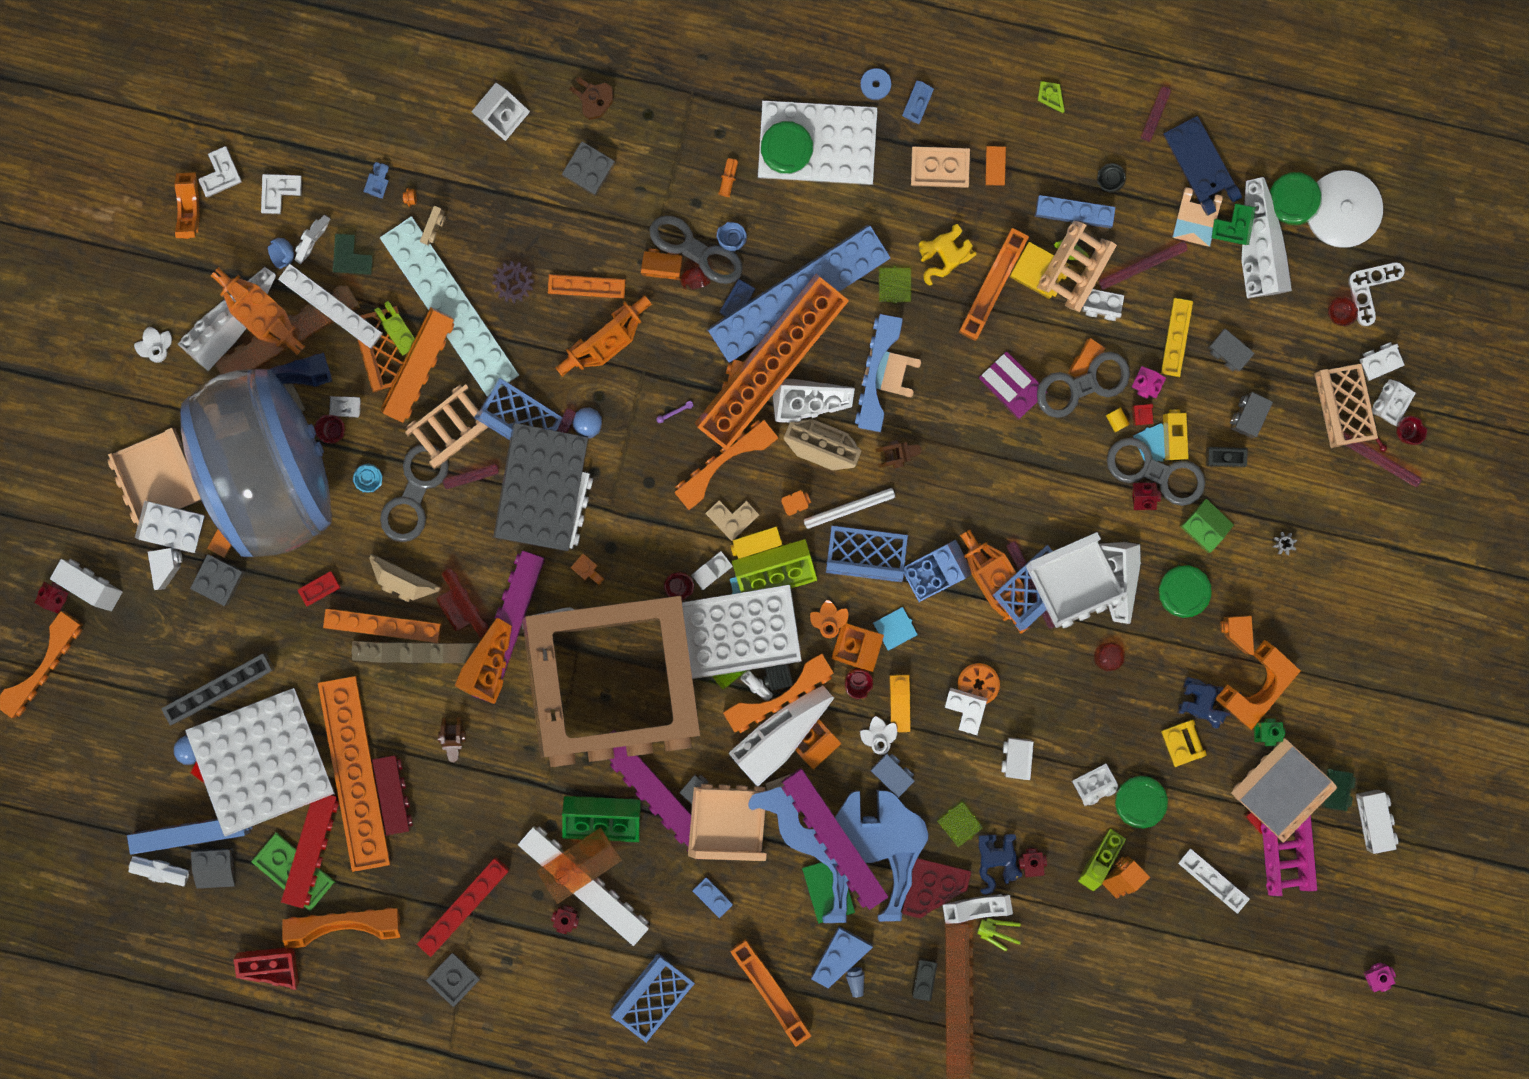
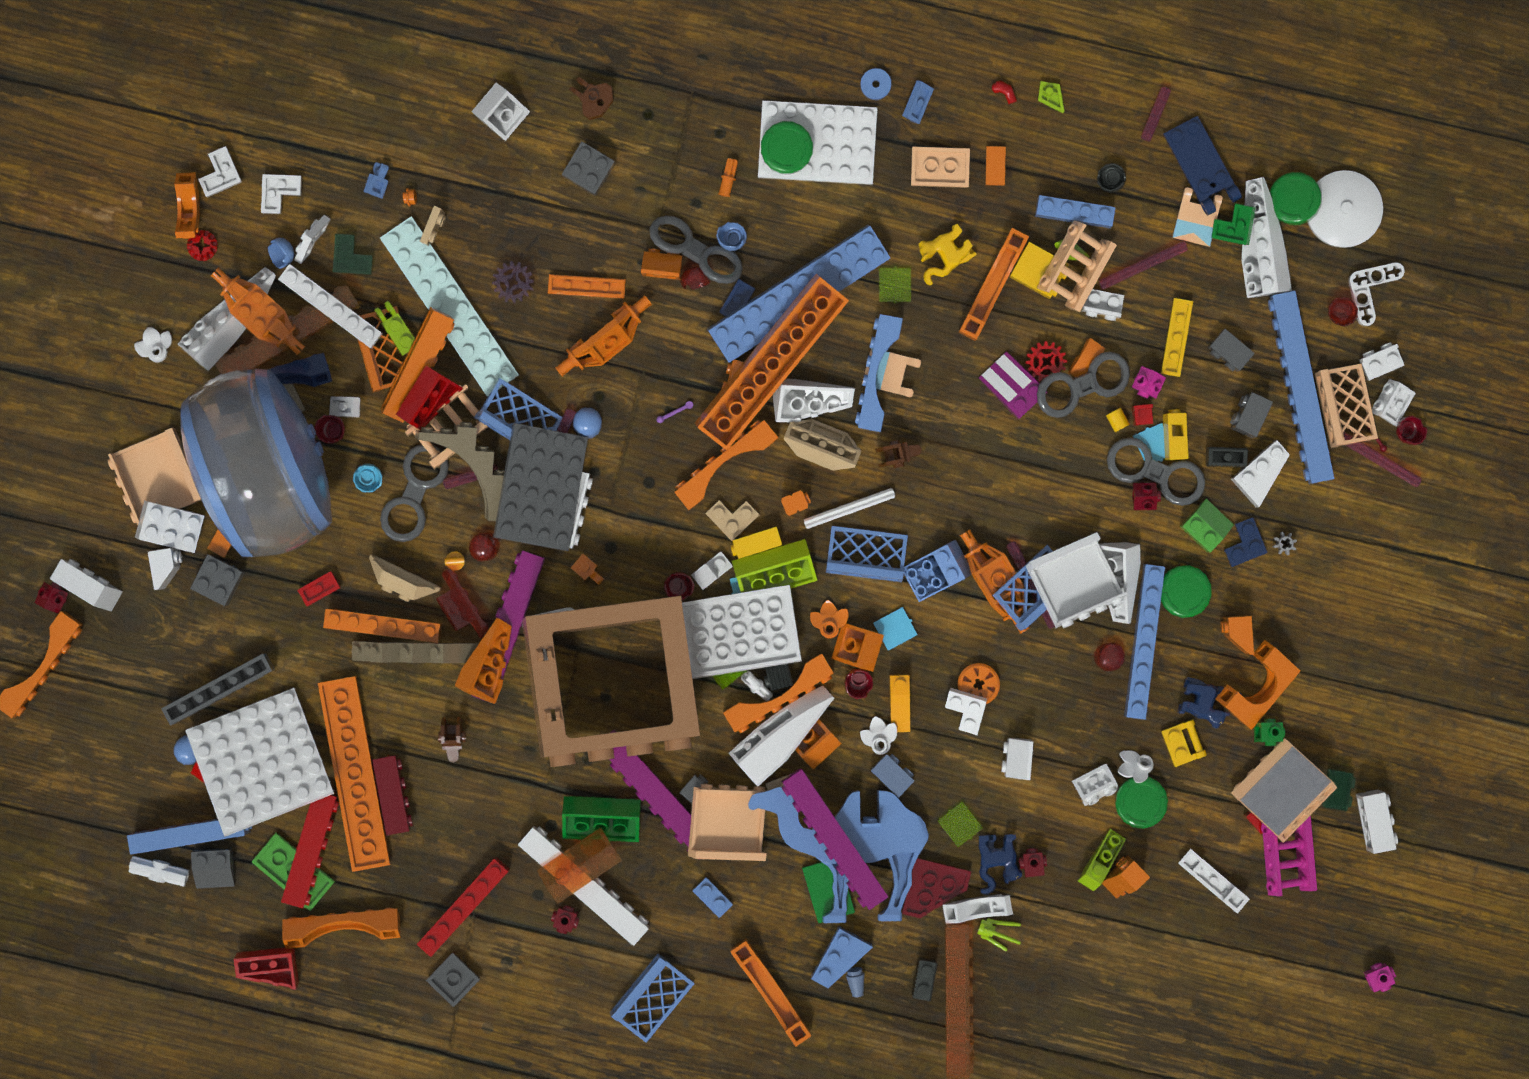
none -> red gear [186,230,218,261]
none -> red wedge [395,366,463,430]
none -> dark tan arch [415,422,505,521]
none -> light orange plate [445,552,465,571]
none -> clear red hair [468,533,500,562]
none -> red arm [992,81,1017,105]
none -> red gear [1025,341,1067,382]
none -> white plate [1118,751,1154,783]
none -> medium blue brick [1124,564,1165,720]
none -> dark blue plate [1224,517,1267,567]
none -> white wedge [1231,440,1290,507]
none -> medium blue brick [1268,291,1334,484]

